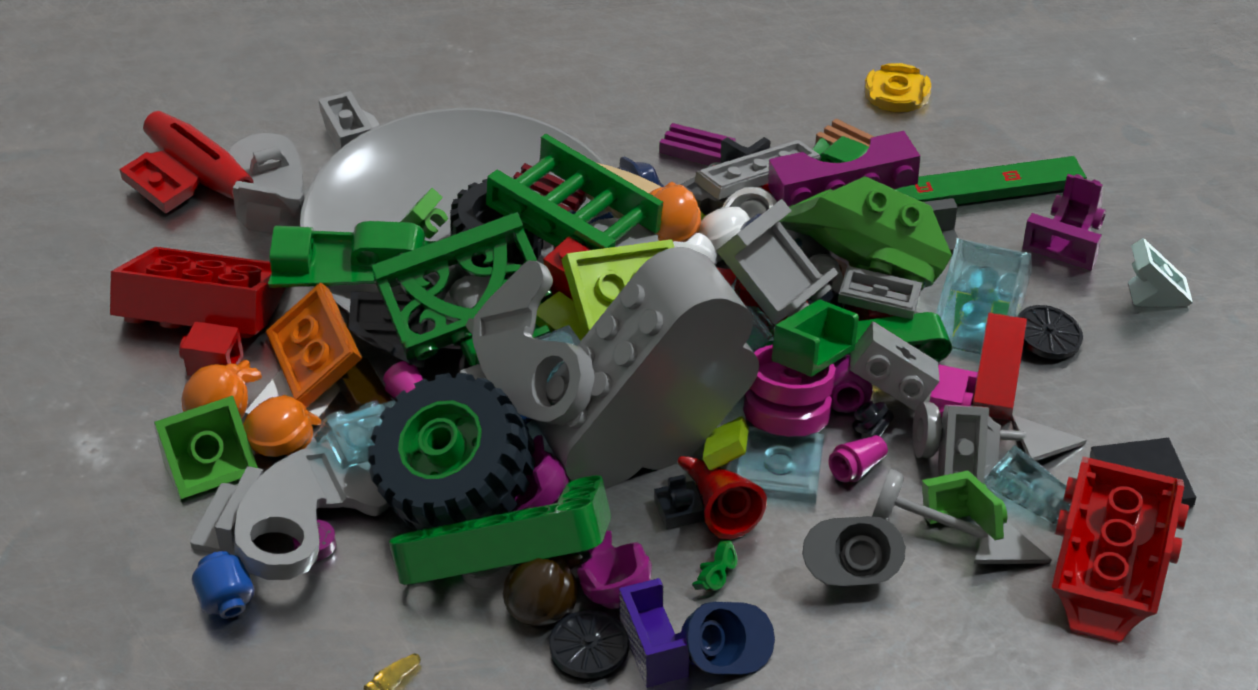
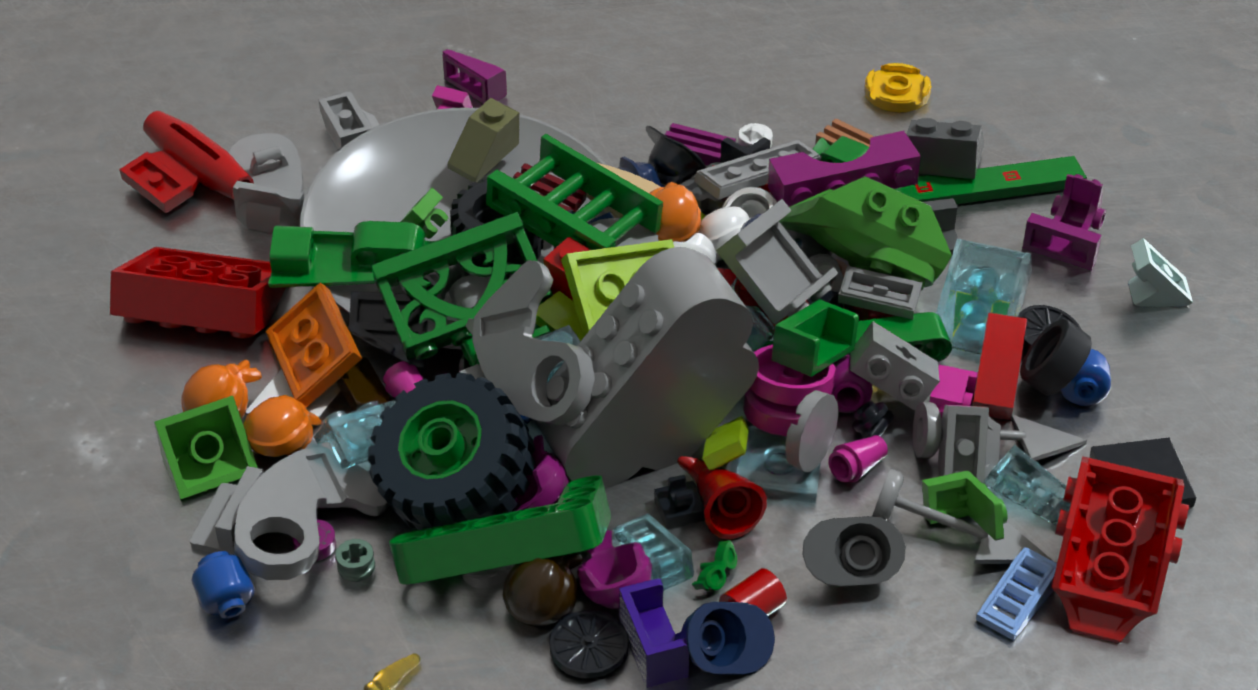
red brick [179,322,244,376] -> none
none -> sand green bush [335,539,375,581]
none -> dark pink tile [432,85,473,109]
none -> magenta slope [442,49,507,104]
none -> olive slope [447,98,520,183]
none -> clear light blue slope [613,513,694,591]
none -> black piece [646,126,706,185]
none -> red brick [719,568,787,616]
none -> white tile [738,123,773,148]
none -> light grey tile [785,390,838,472]
none -> dark grey slope [907,118,984,179]
none -> light blue slope [976,547,1057,641]
none -> black tyre [1020,319,1092,396]
none -> blue head [1061,349,1111,406]

